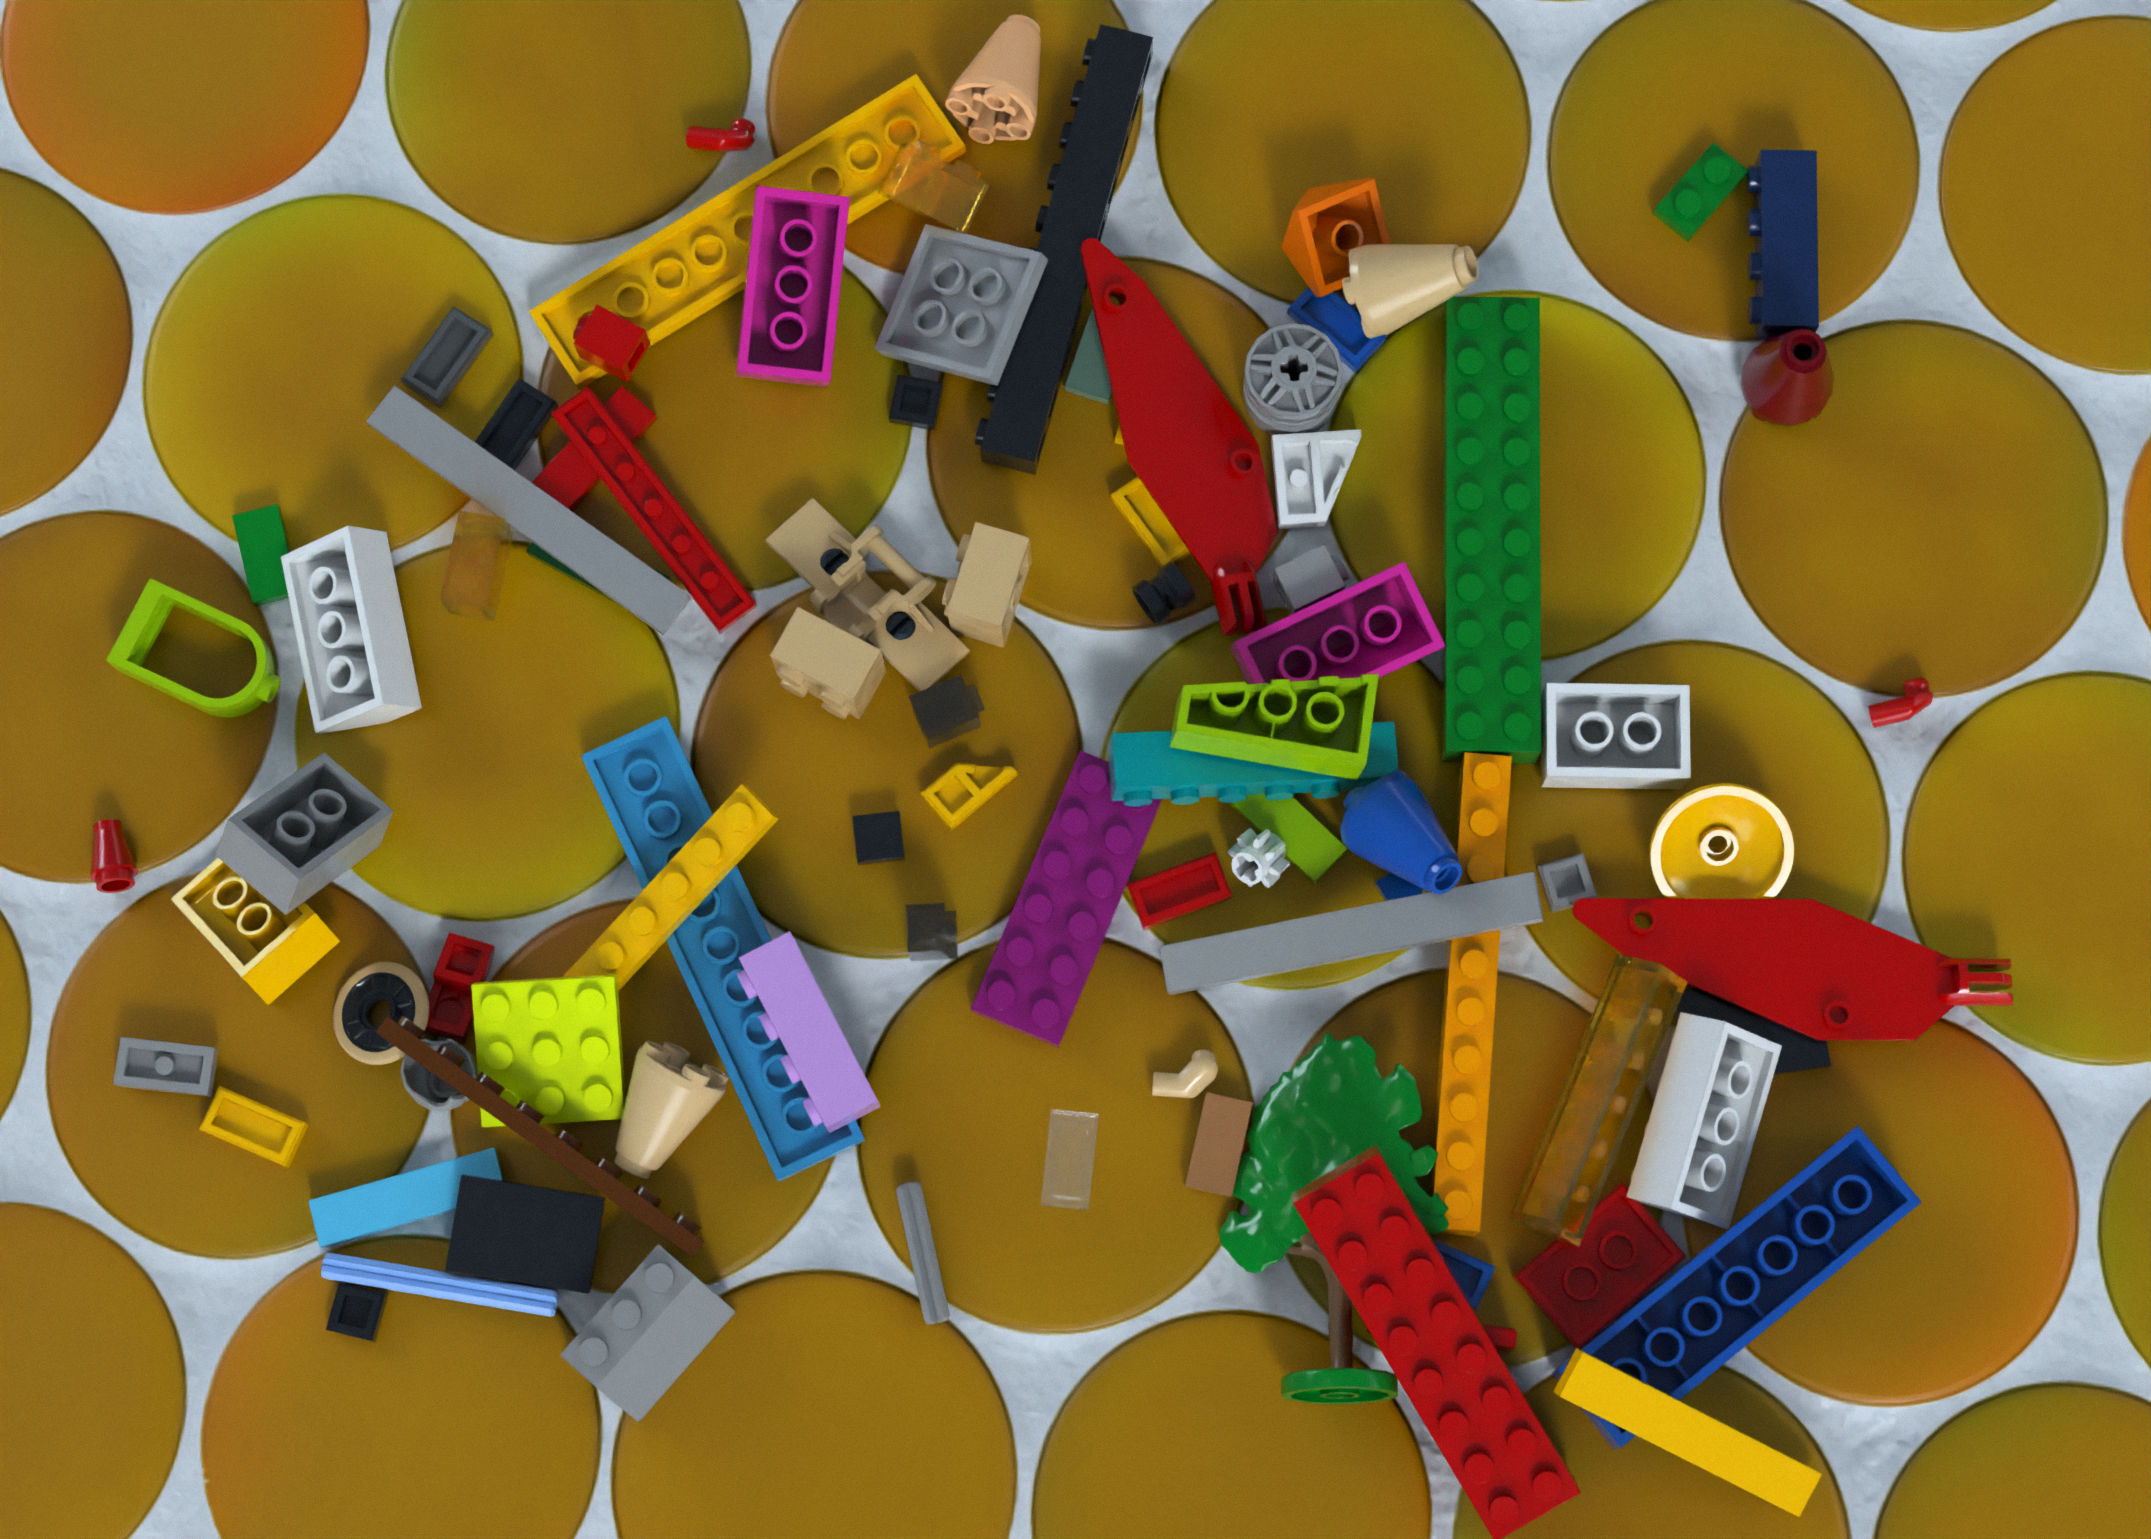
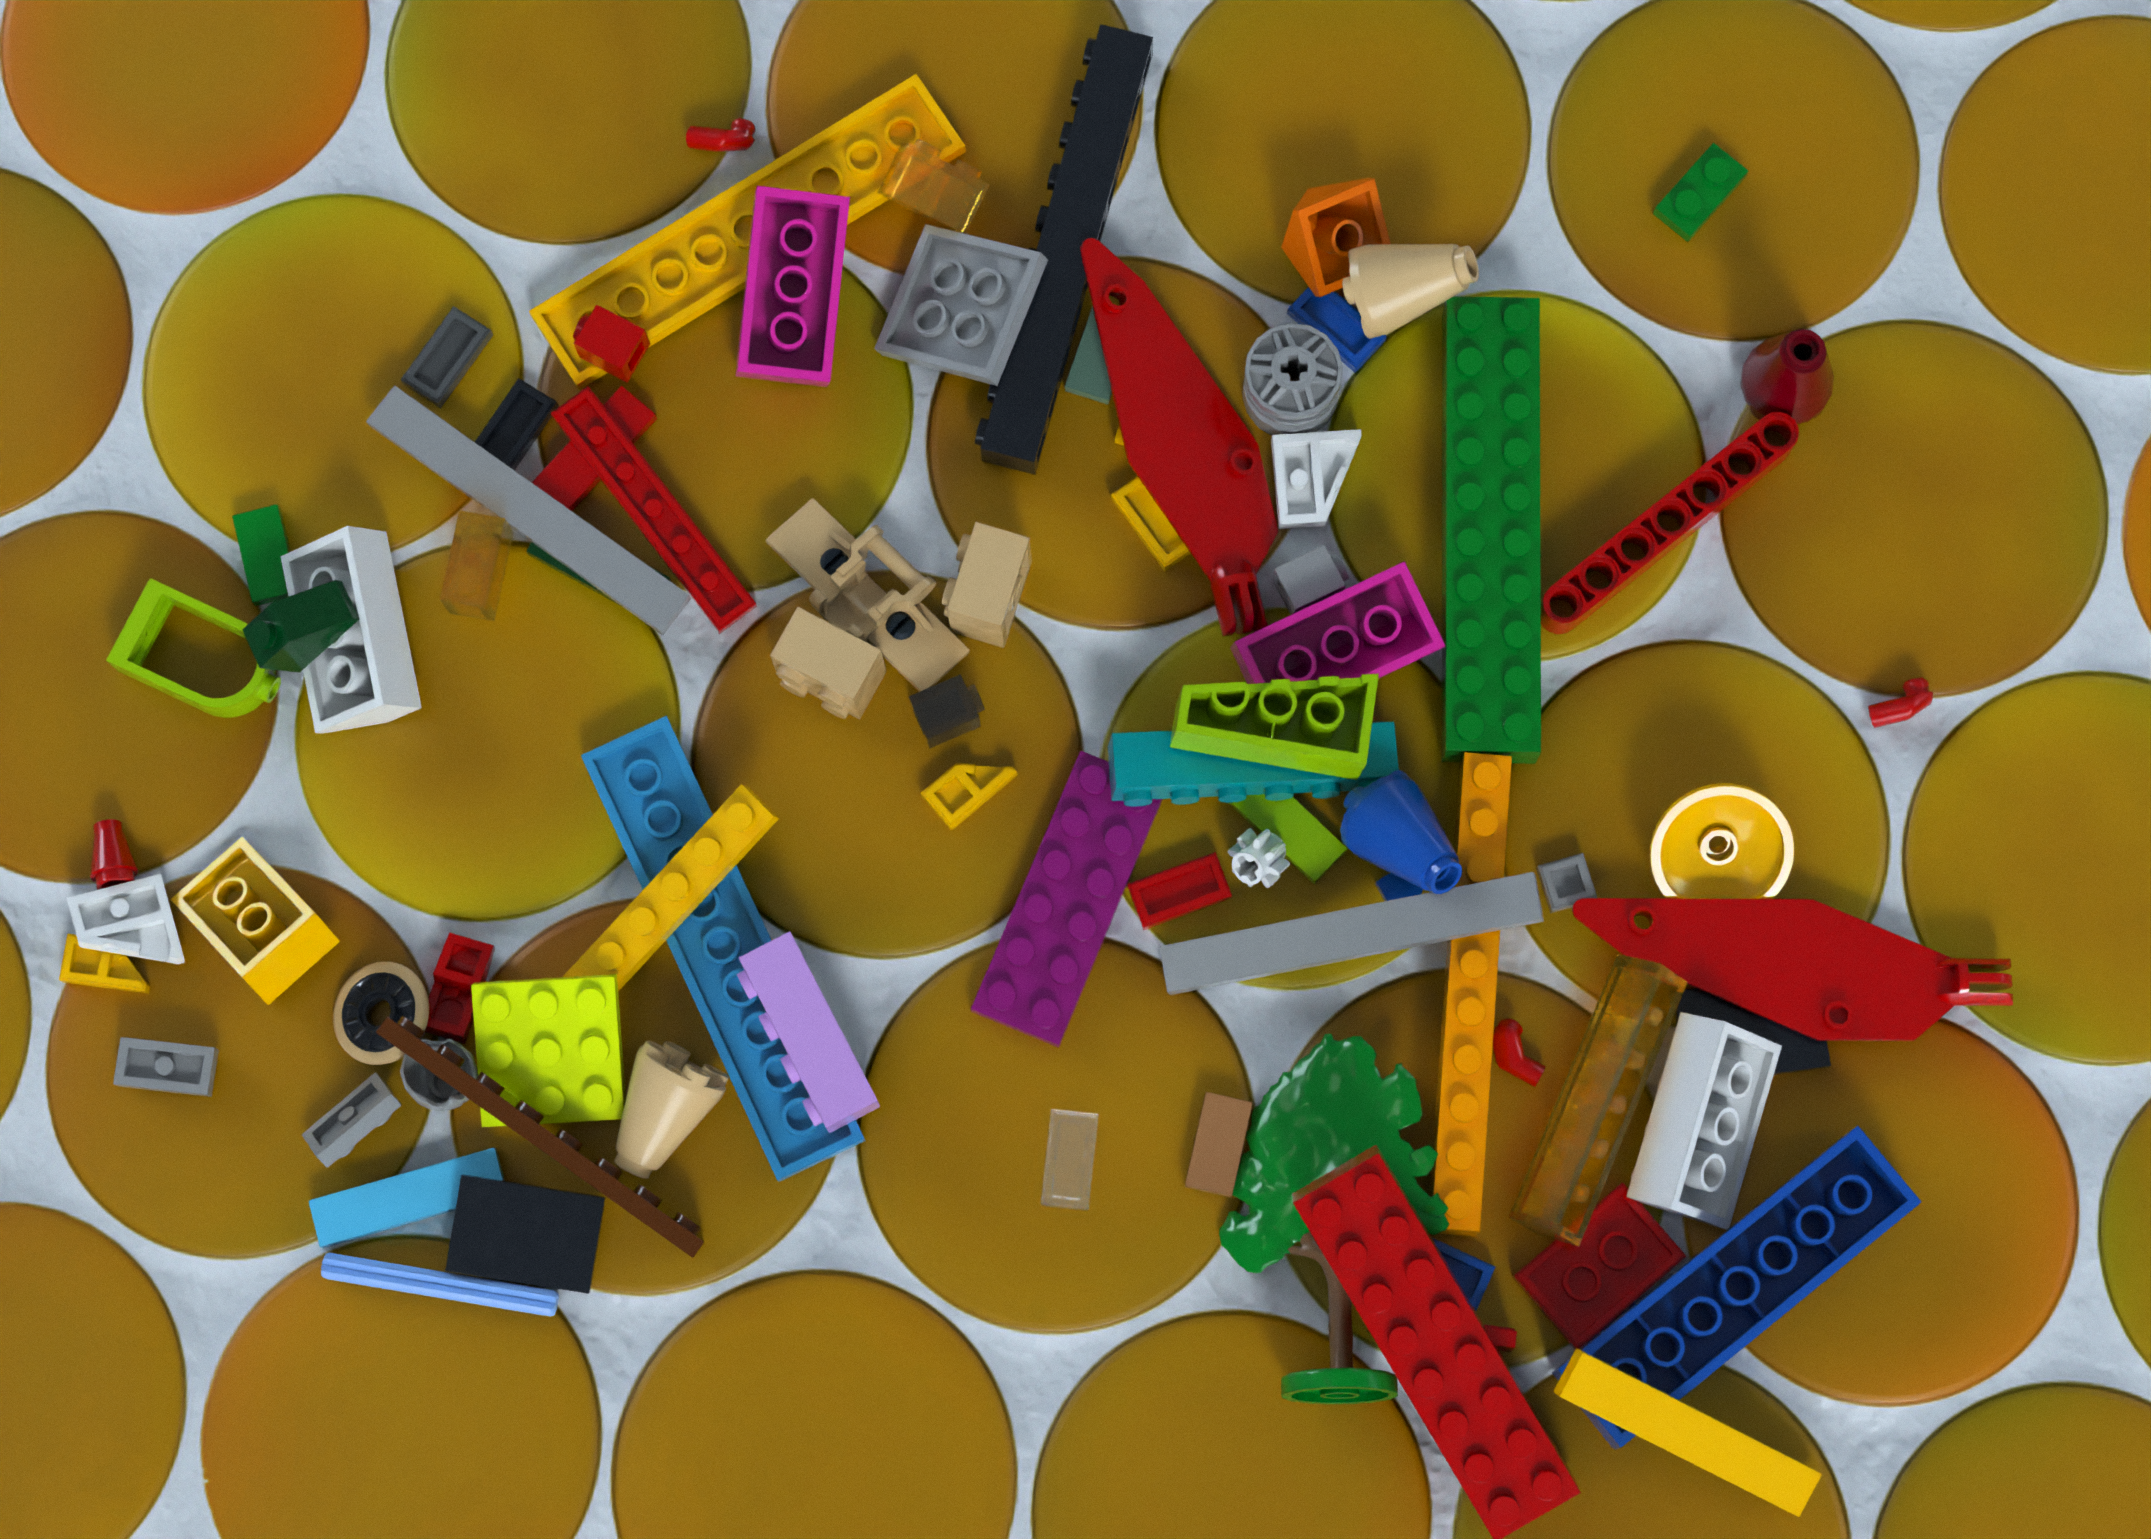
yellow tile [199,1086,309,1168] -> none
light grey brick [215,753,394,915] -> none
black tile [326,1283,388,1342] -> none
light grey slope [560,1244,736,1422] -> none
black tile [852,811,905,865] -> none
black tile [889,375,944,430] -> none
light grey axle [896,1182,950,1325] -> none
clear smoke brick [906,903,958,961] -> none
light nougat cone [945,15,1041,144] -> none
black wheel [1131,561,1196,626] -> none
tan arm [1152,1049,1218,1098] -> none
white brick [1541,683,1691,790] -> none
dark blue brick [1747,149,1819,340] -> none
none -> yellow tile [59,934,150,994]
none -> white wing [67,873,185,964]
none -> dark green slope [242,580,359,673]
none -> light grey plate [301,1072,402,1168]
none -> red arm [1492,1018,1546,1087]
none -> red beam [1541,412,1799,634]

